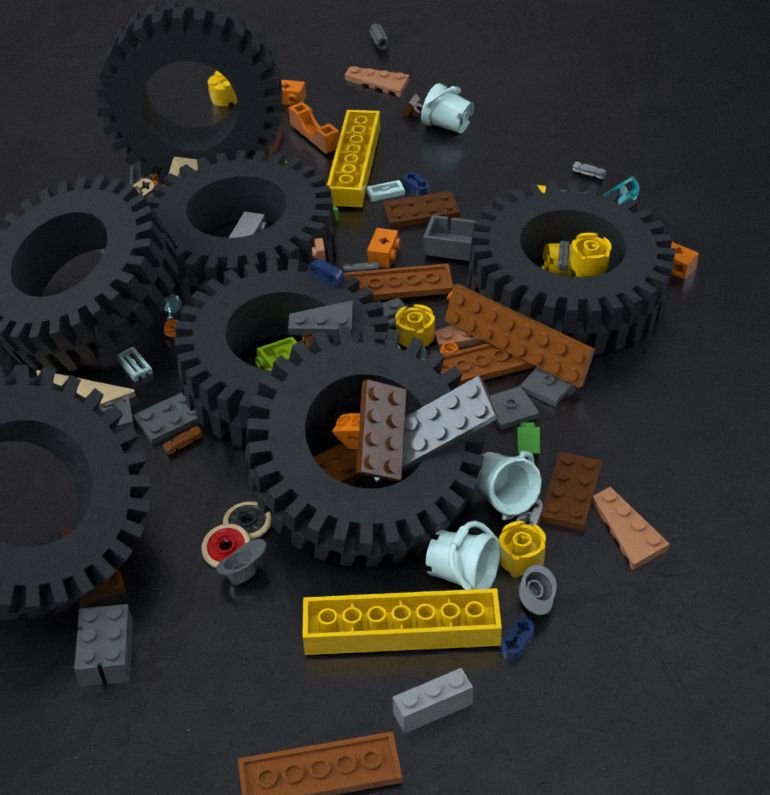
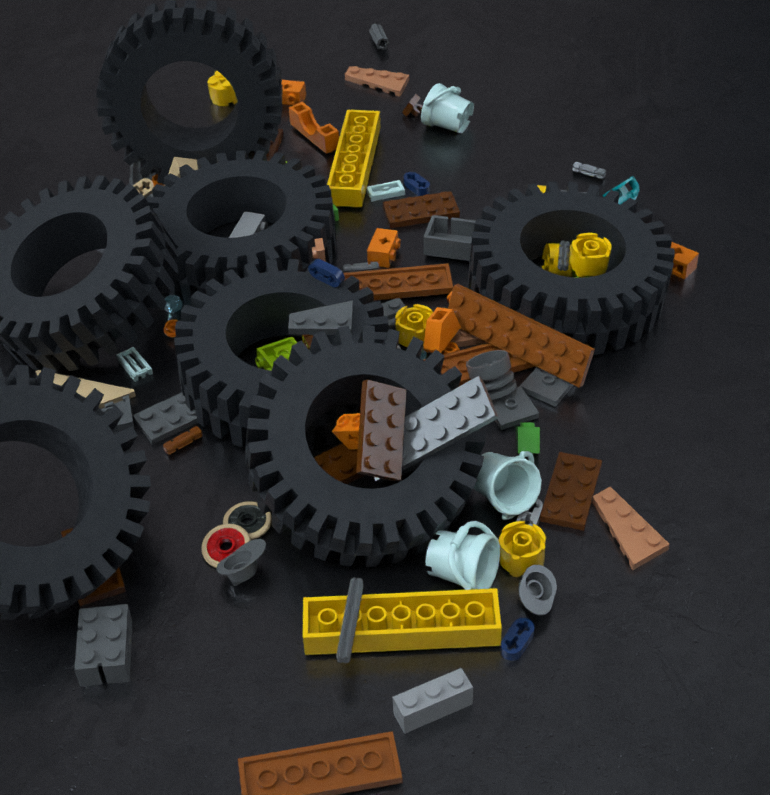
none -> dark grey axle [336,578,364,663]
none -> orange slope [423,307,461,353]
none -> dark grey wheel [466,350,517,400]

